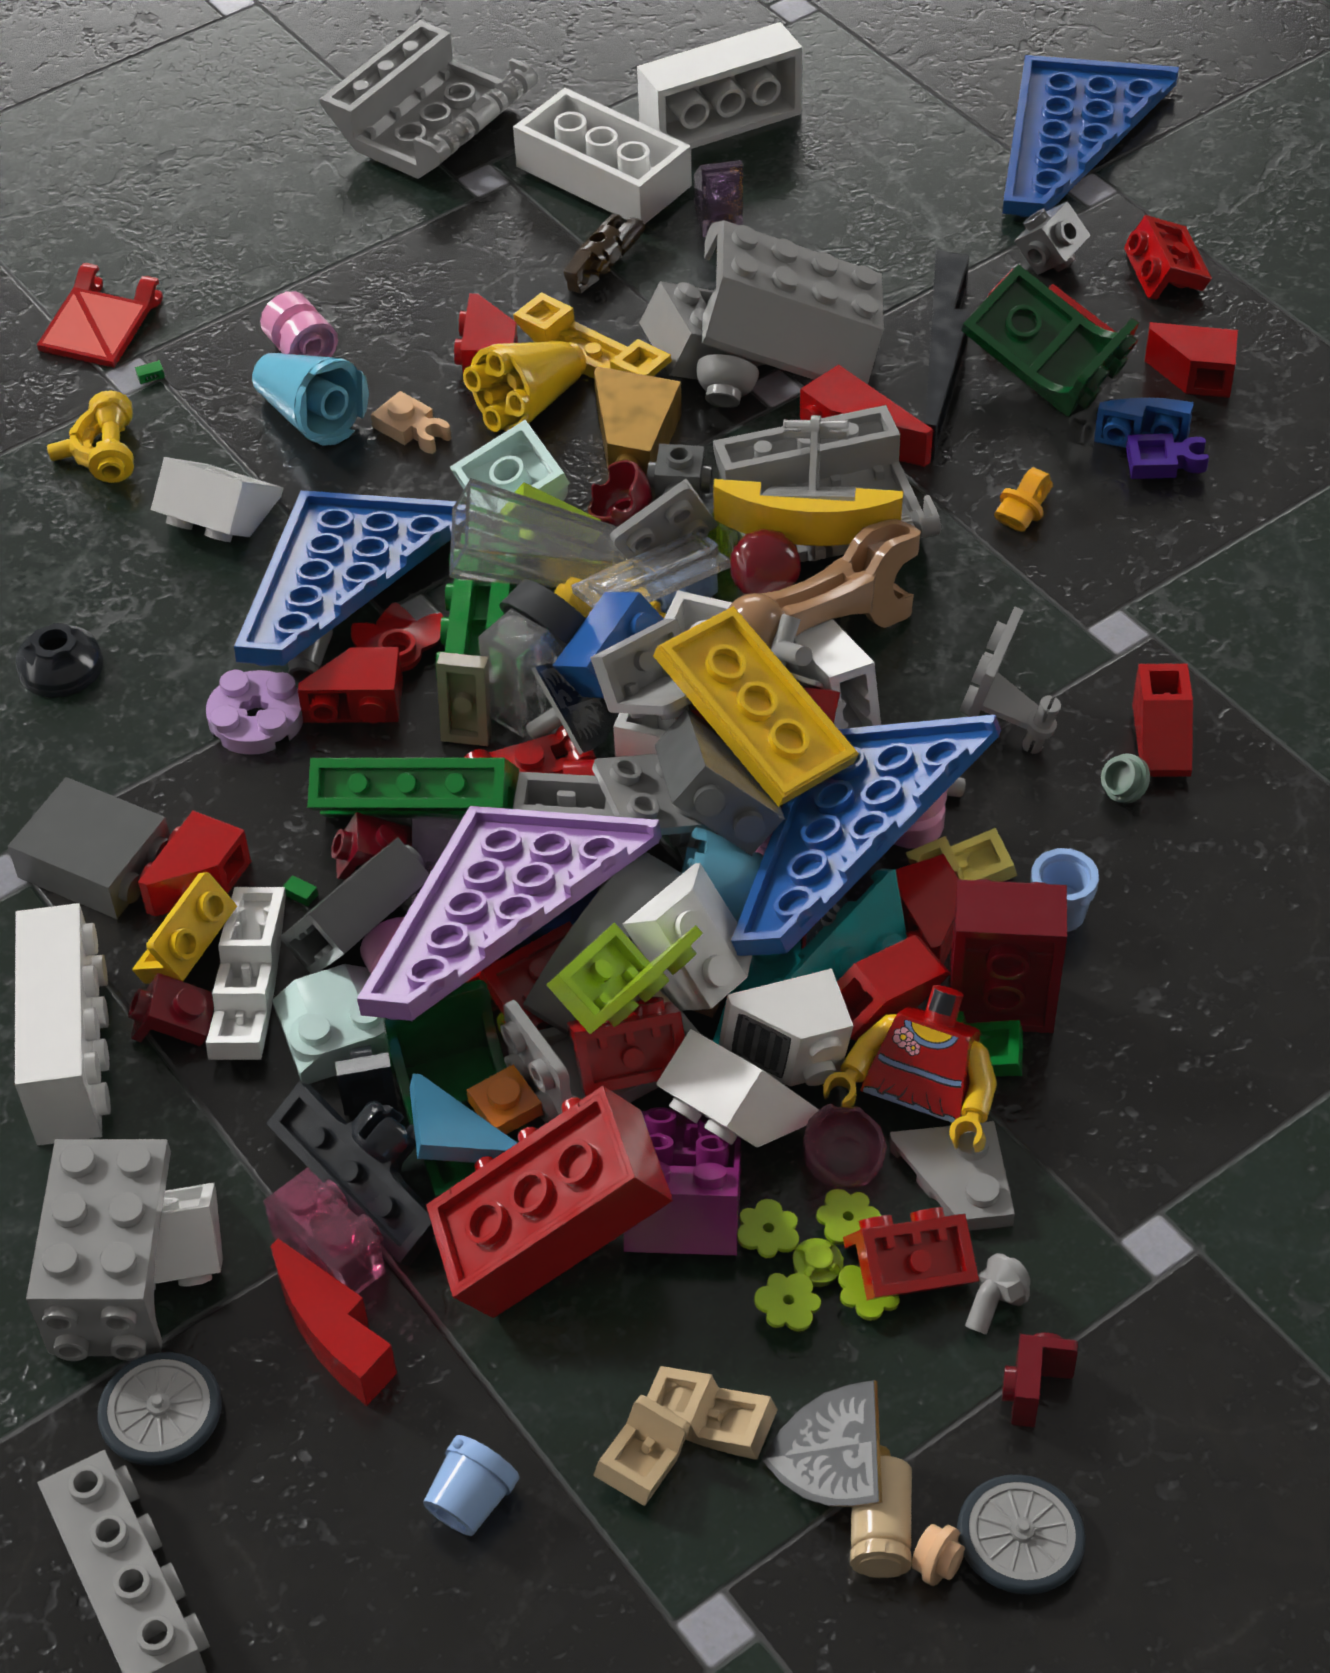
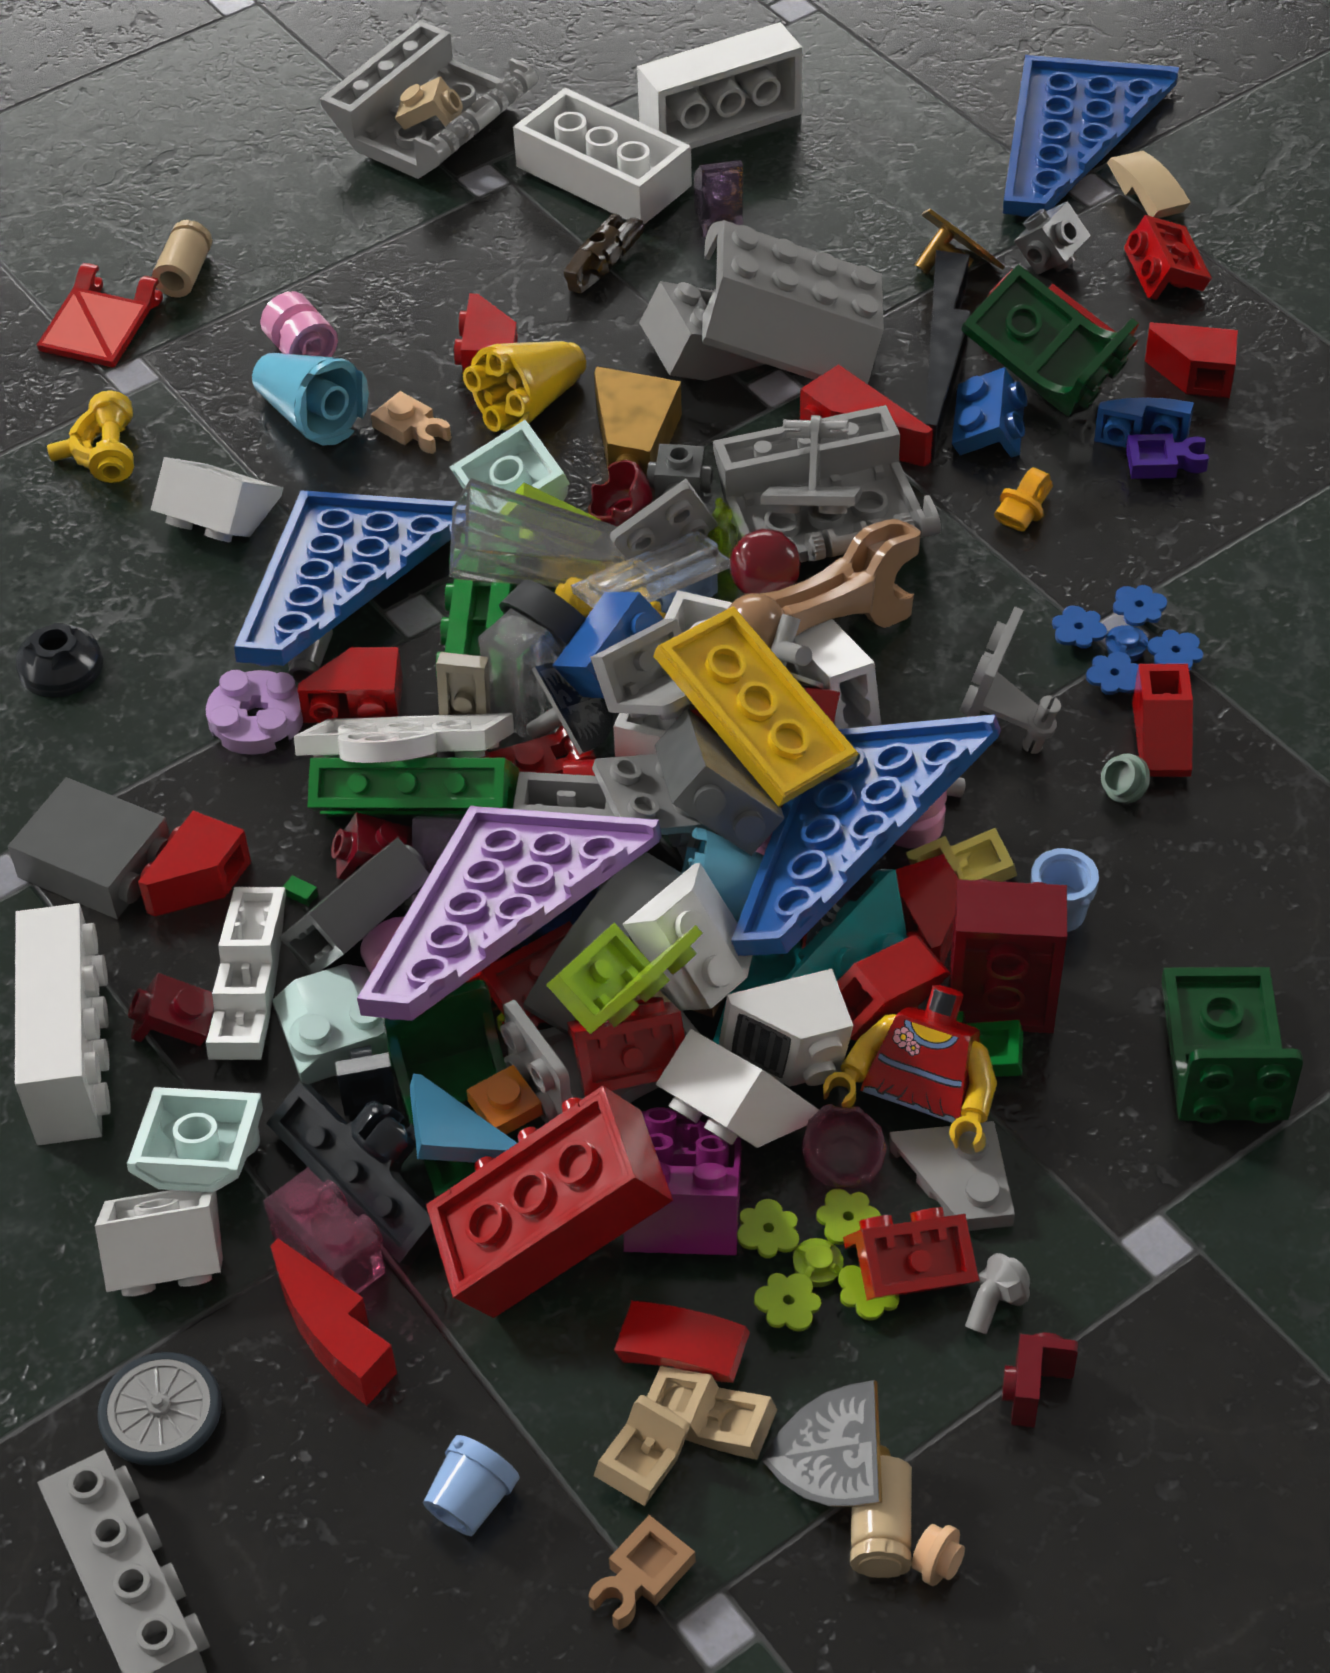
light grey bracket [26,1139,171,1361] -> none
yellow bracket [132,872,237,984] -> none
green piece [135,360,165,384] -> none
red plate [351,602,443,672] -> none
yellow slope [513,292,672,379] -> none
light grey piece [696,354,759,408] -> none
yellow slope [713,479,903,546] -> none
light grey wheel [957,1475,1086,1594] -> none
none -> light aqua slope [127,1087,263,1193]
none -> tan piece [152,220,212,298]
none -> white plate [294,713,514,763]
none -> tan bracket [395,76,463,130]
none -> medium nougat plate [588,1515,695,1630]
none -> red slope [614,1301,750,1383]
none -> pearl gold shield [914,209,1005,274]
none -> blue bracket [952,367,1027,458]
none -> blue plant [1052,585,1203,695]
none -> tan slope [1107,151,1191,218]
none -> dark green bracket [1161,967,1303,1124]

